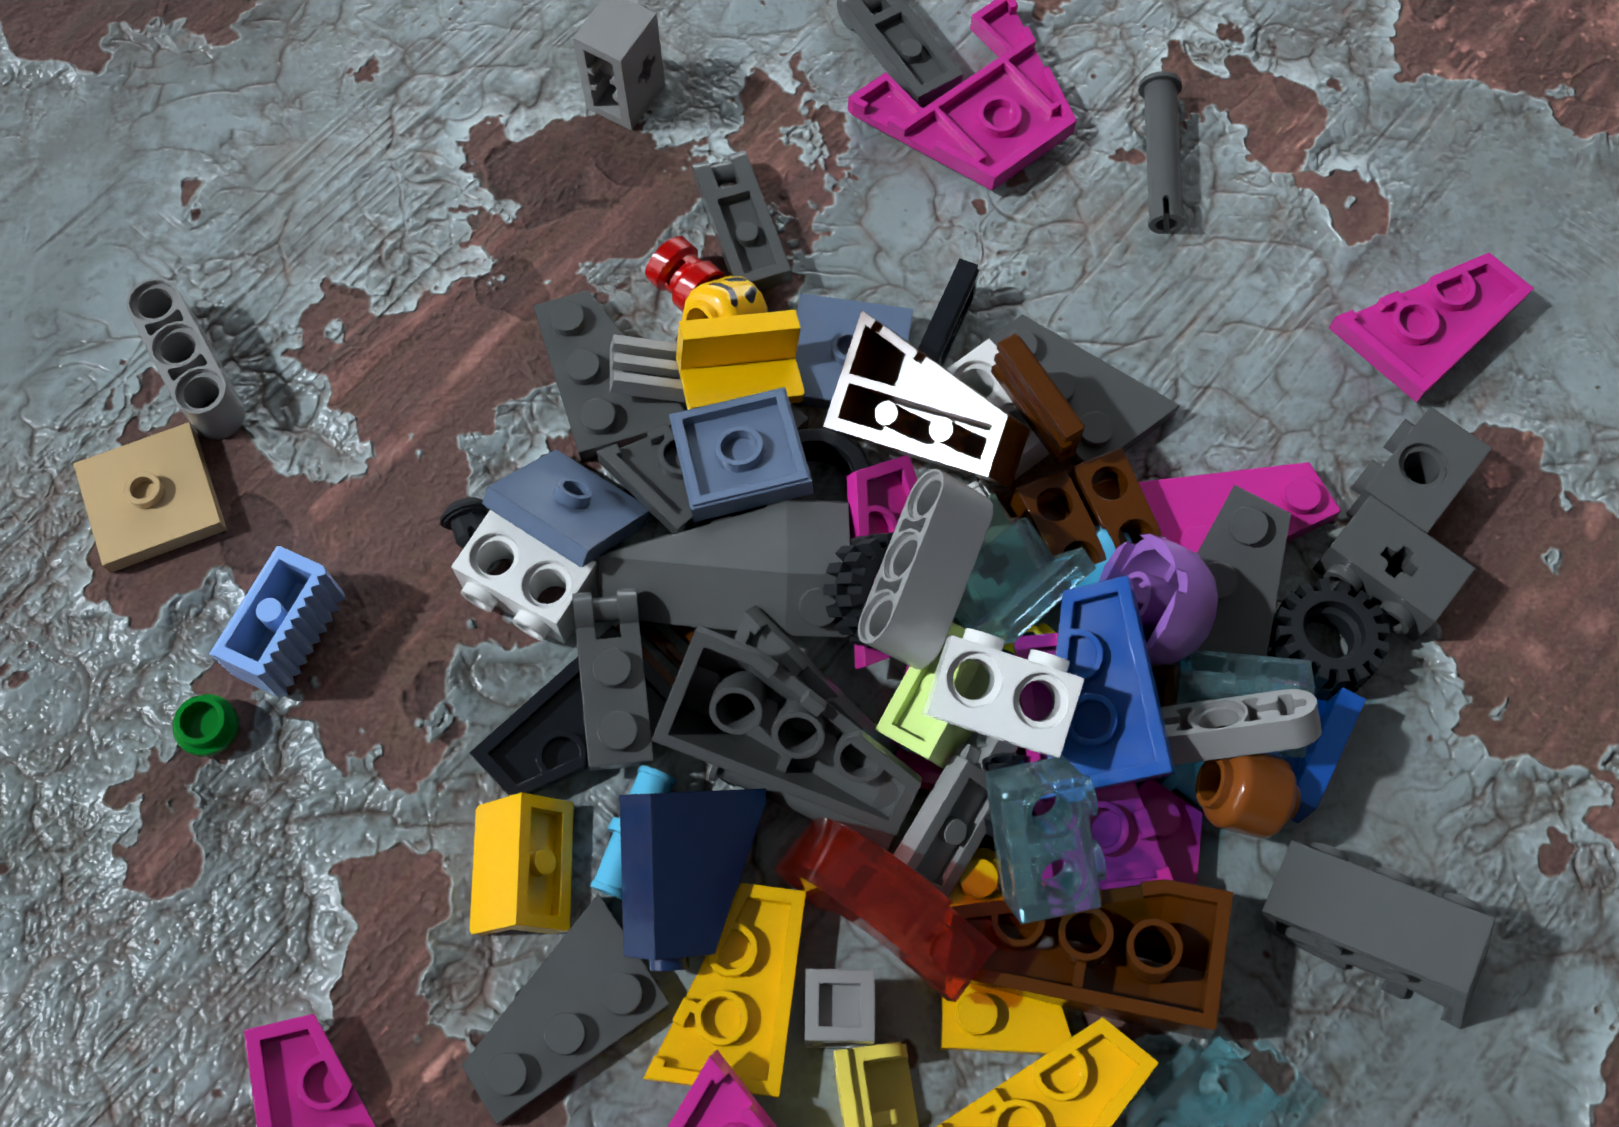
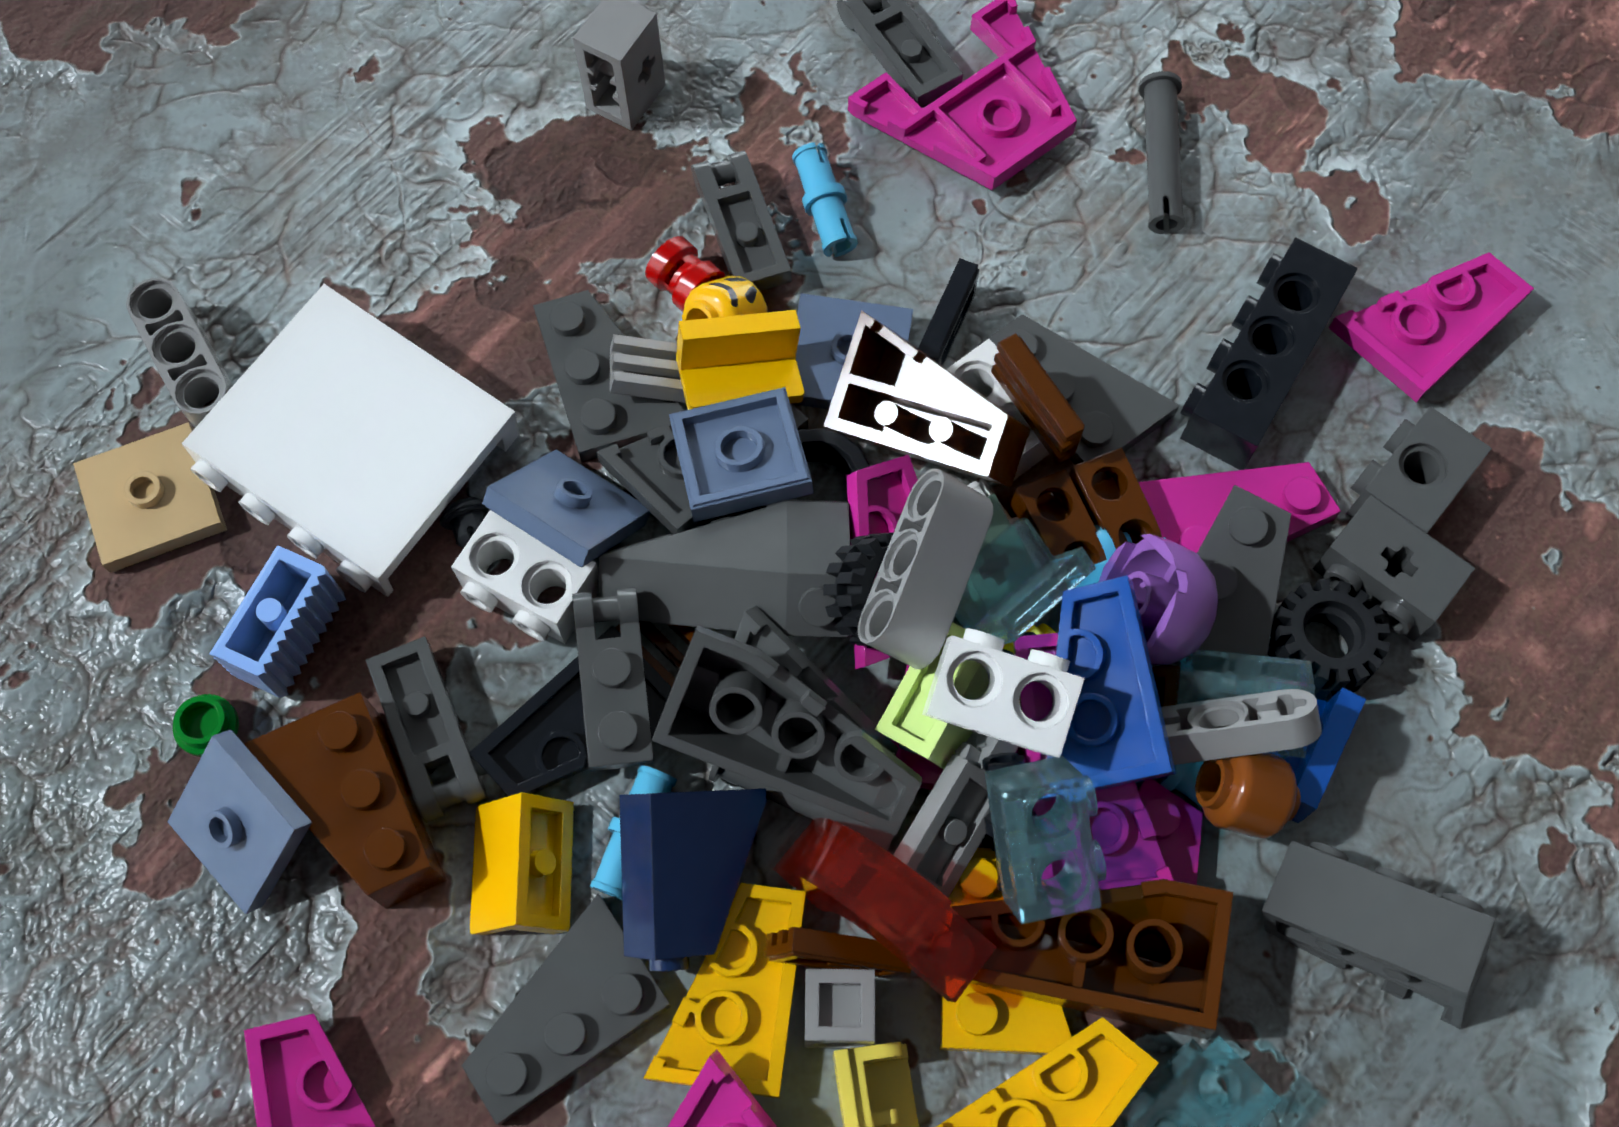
none -> sand blue plate [167,730,312,915]
none -> white panel [182,284,520,597]
none -> reddish brown wedge [244,692,447,909]
none -> dark grey plate [366,636,488,823]
none -> reddish brown tile [765,927,917,978]
none -> medium azure pin [792,142,858,257]
none -> black brick [1180,237,1358,470]

